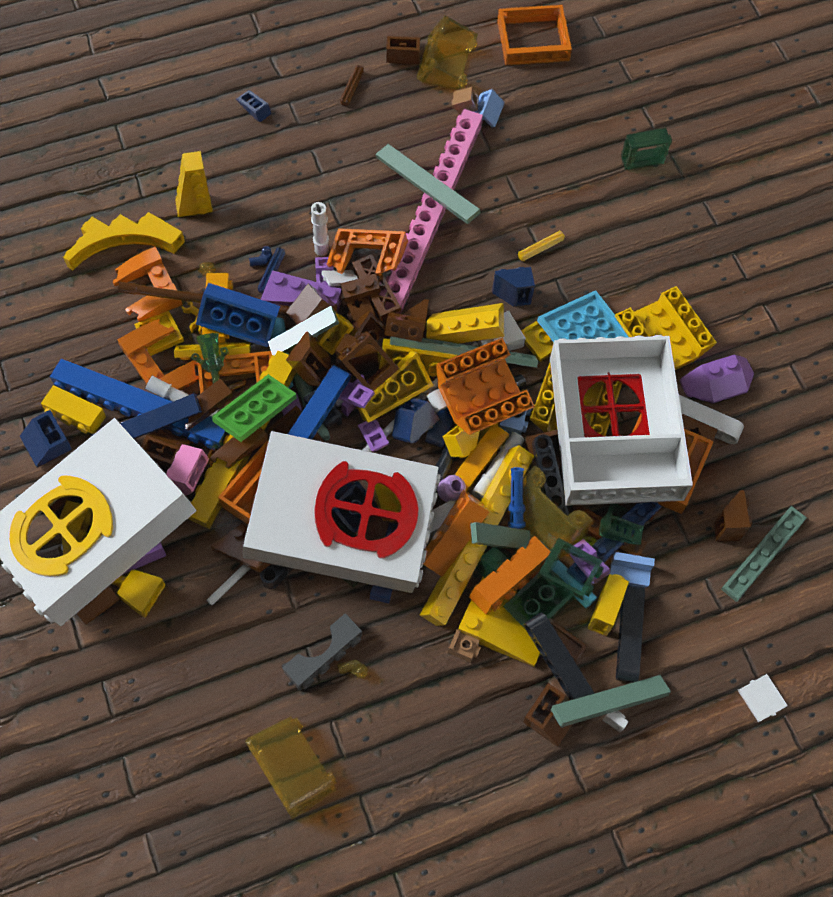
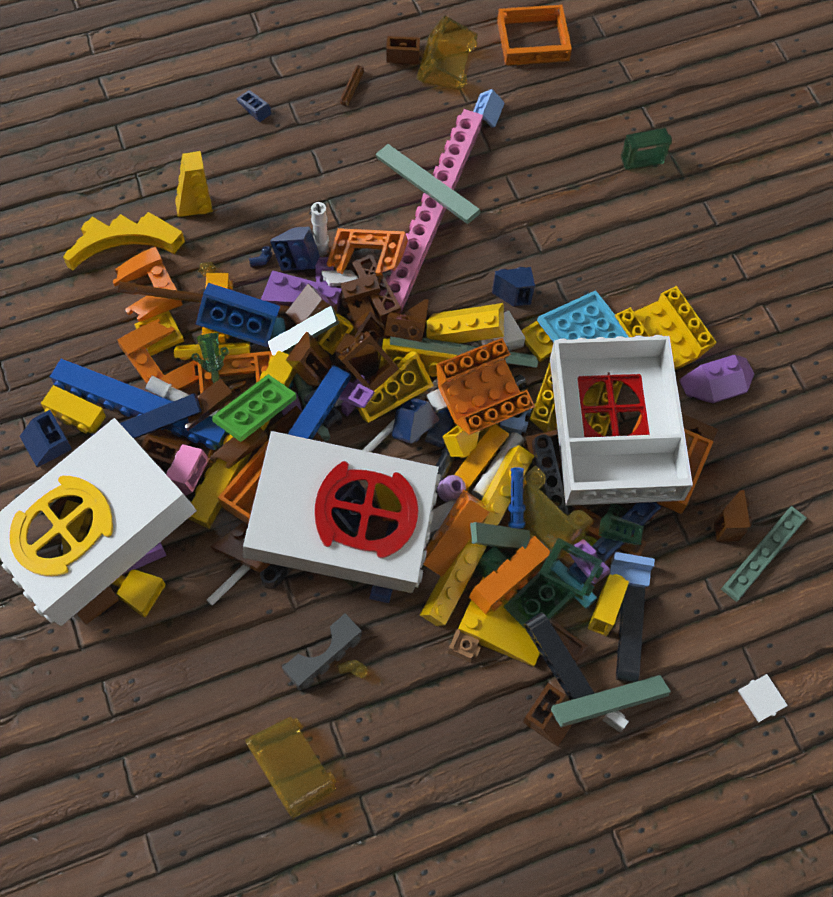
yellow arm [181,301,202,334] -> none
dark blue axle [257,247,285,294] -> none
medium lavender slope [358,419,390,453] -> none
medium nougat brick [452,87,479,115] -> none
yellow axle [518,231,565,261] -> none
white beam [679,395,744,444] -> none
none -> dark blue slope [270,227,320,271]

